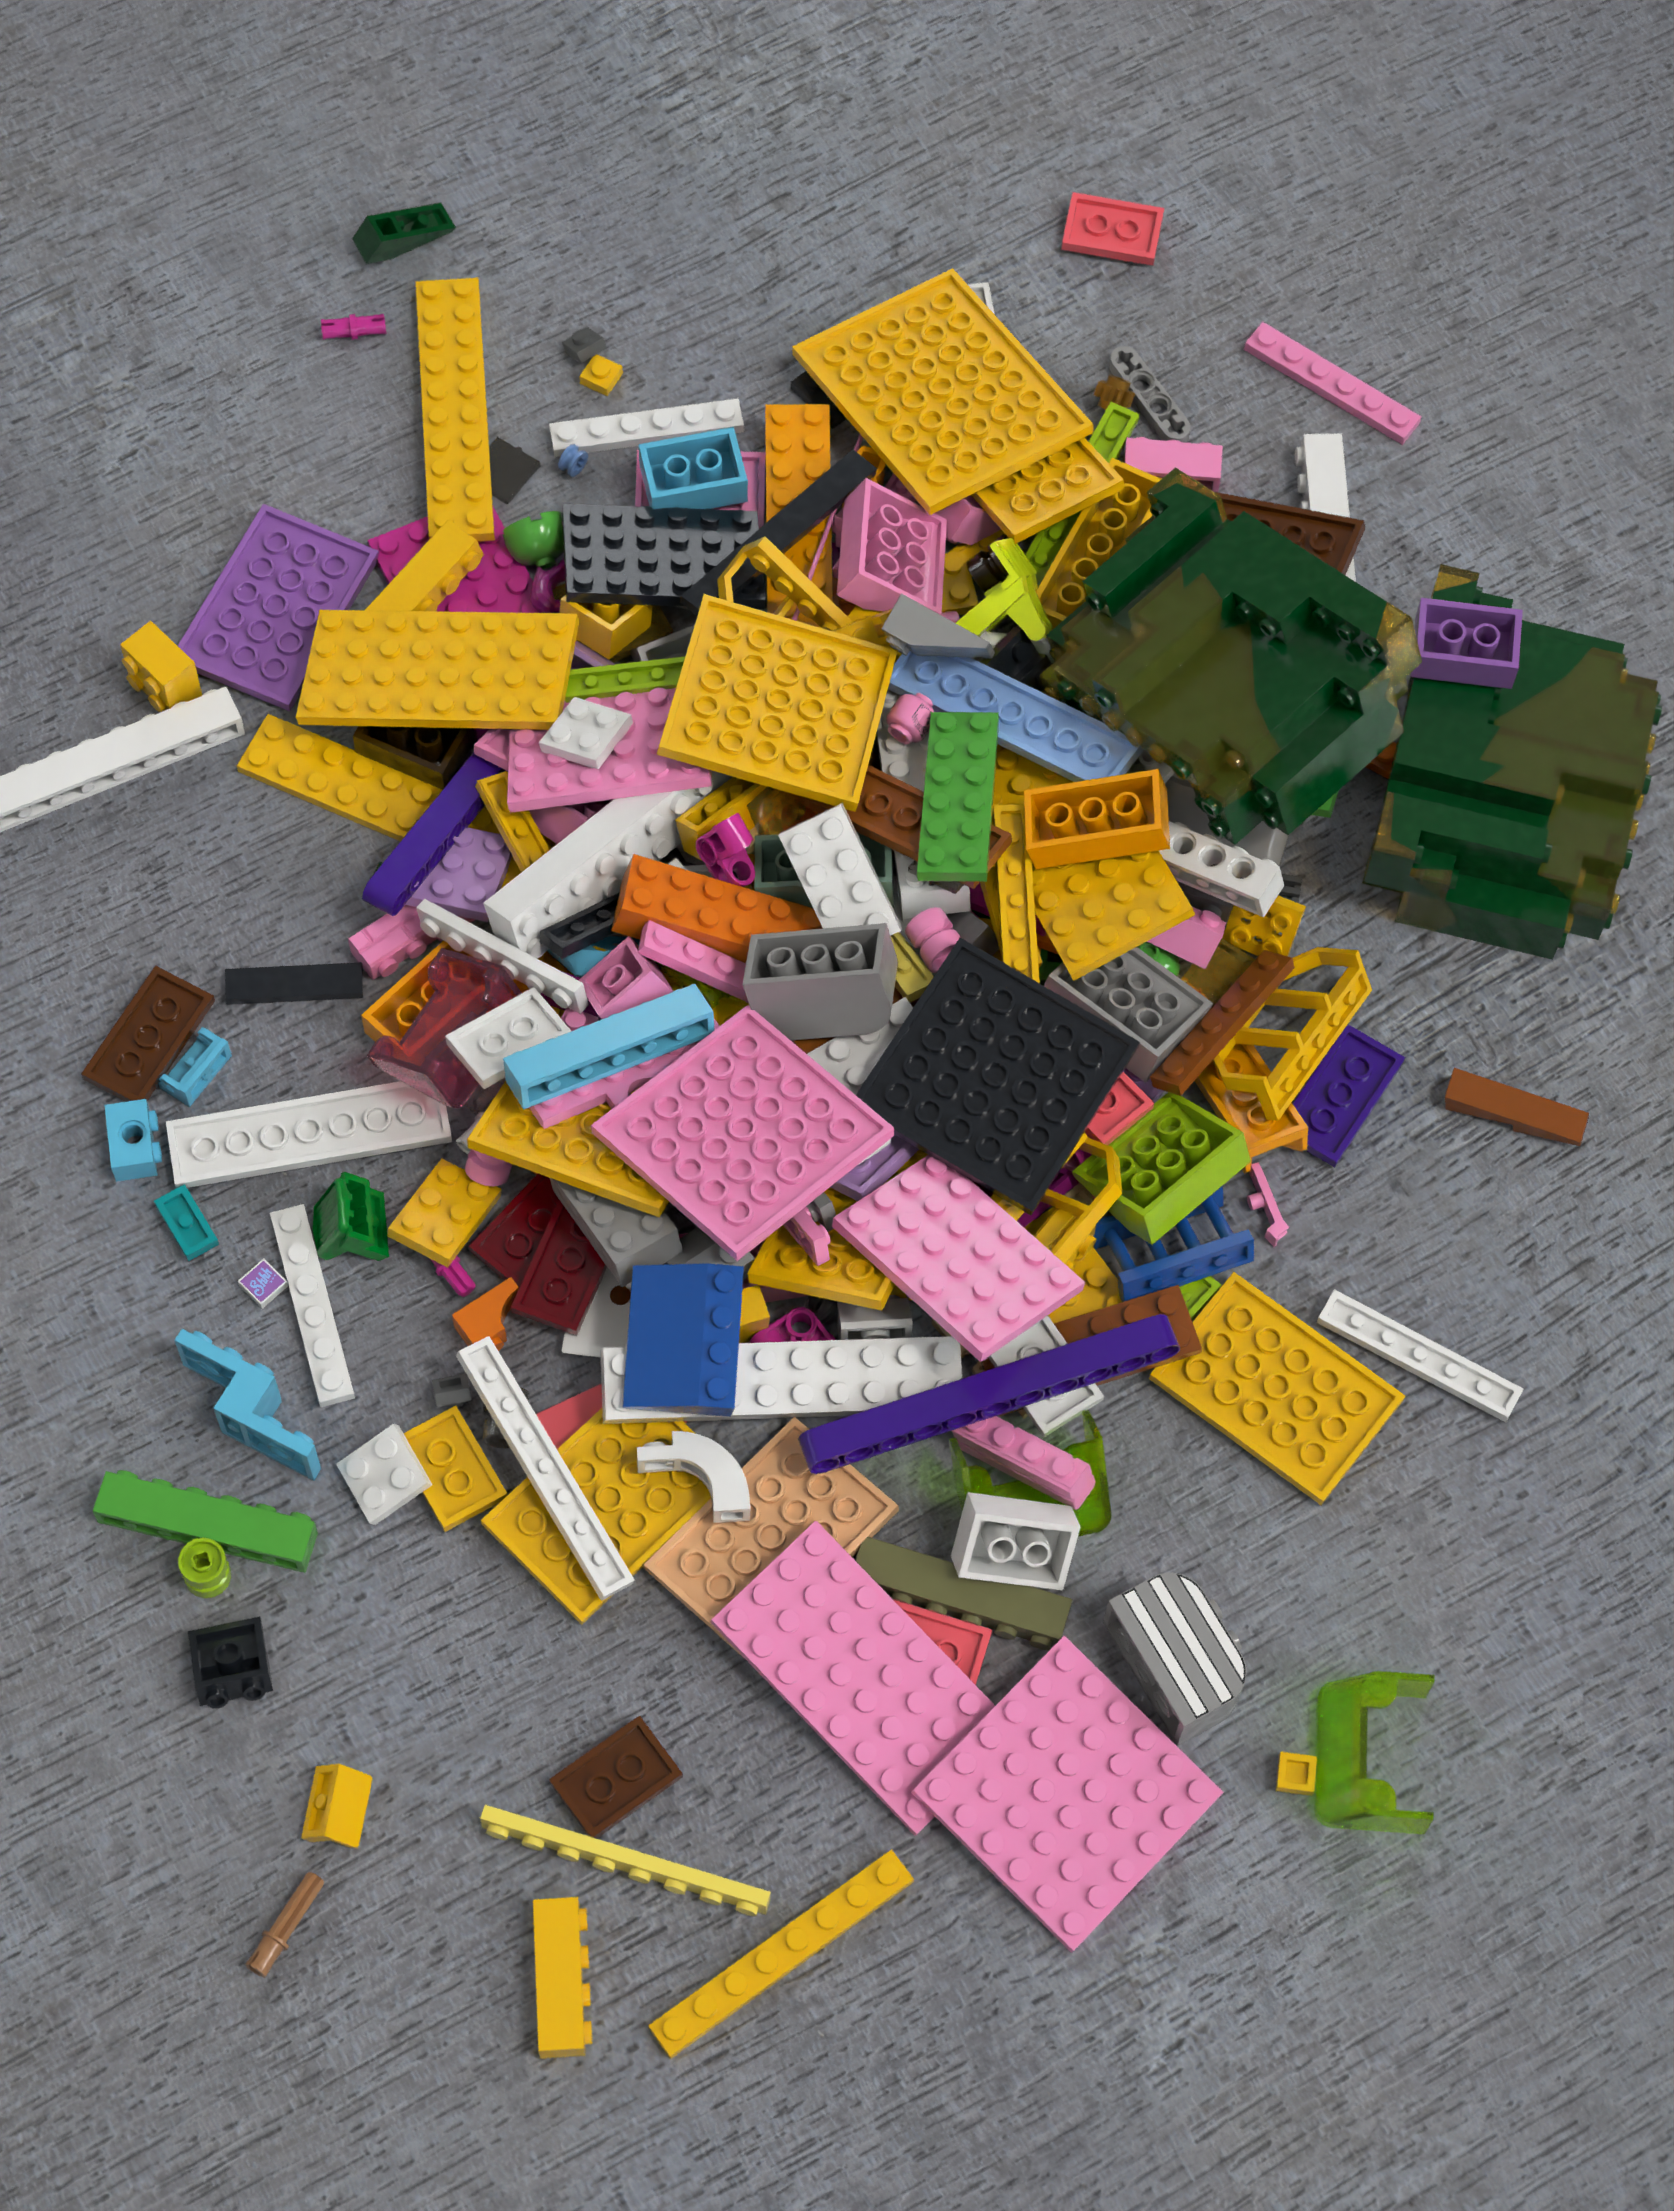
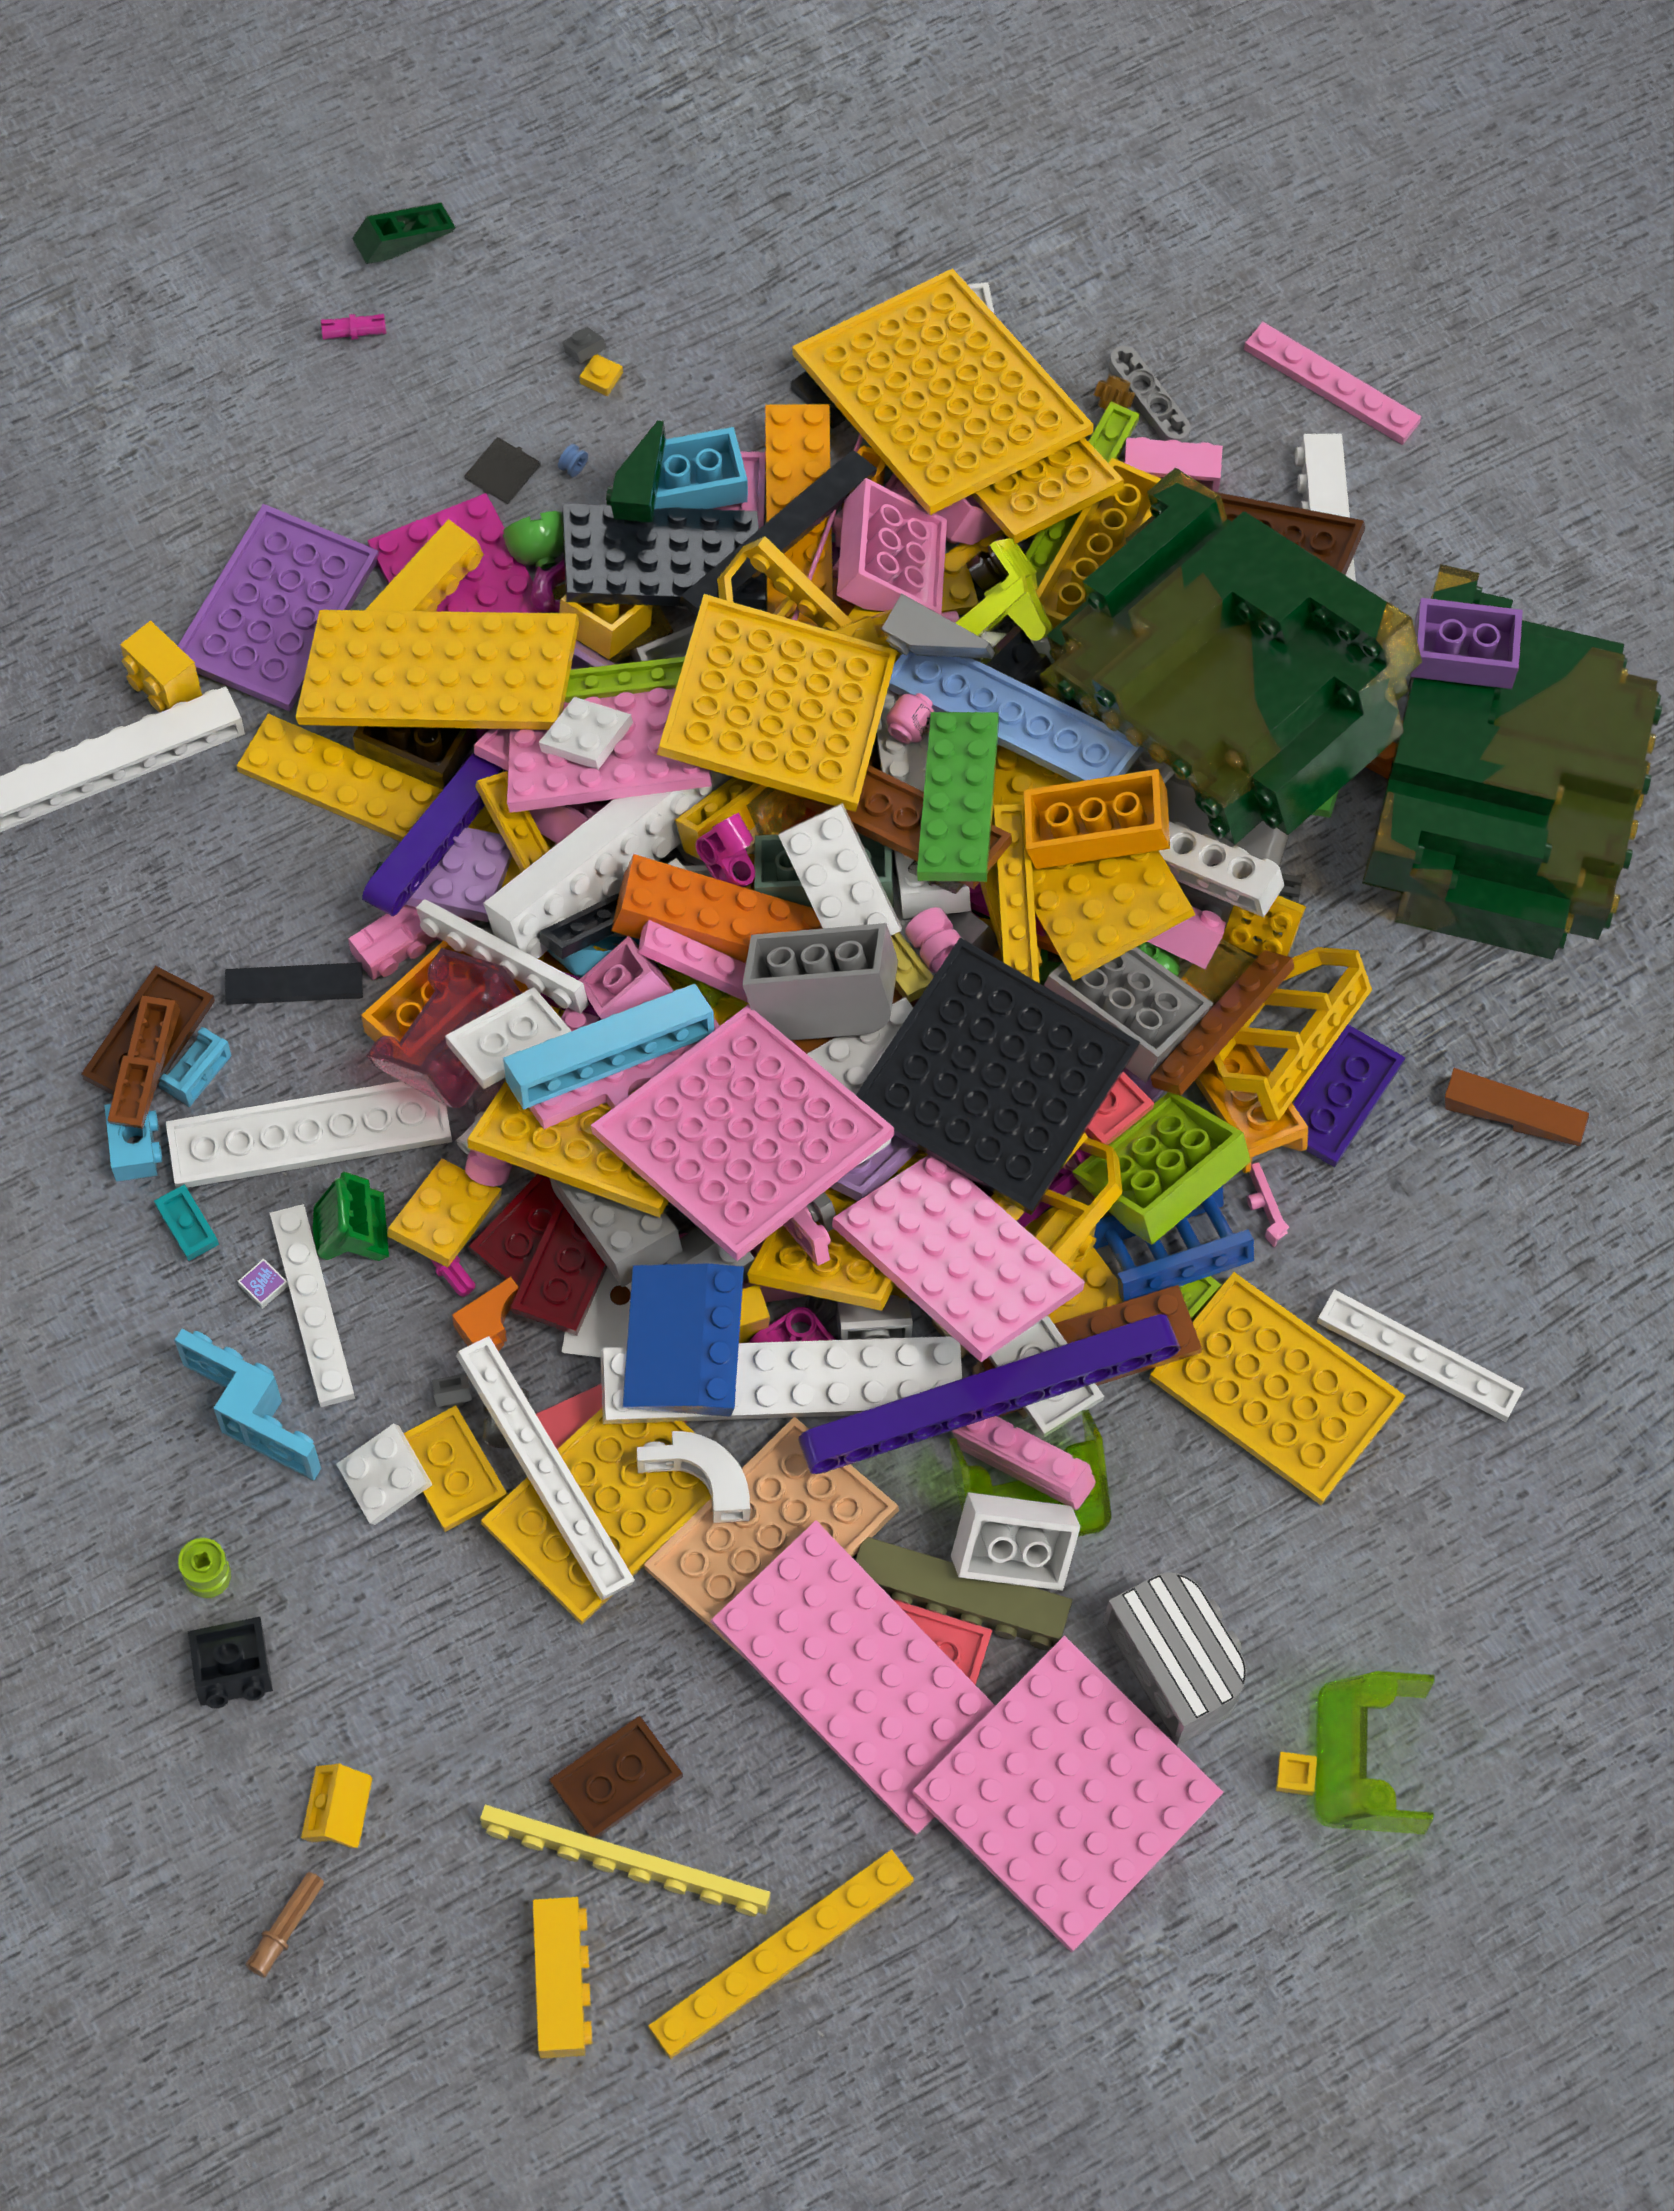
bright green brick [93,1470,318,1573] -> none
yellow plate [416,277,495,542] -> none
white plate [549,398,744,457] -> none
coral plate [1061,192,1164,266] -> none
none -> dark orange slope [107,995,181,1129]
none -> dark green slope [606,420,666,522]

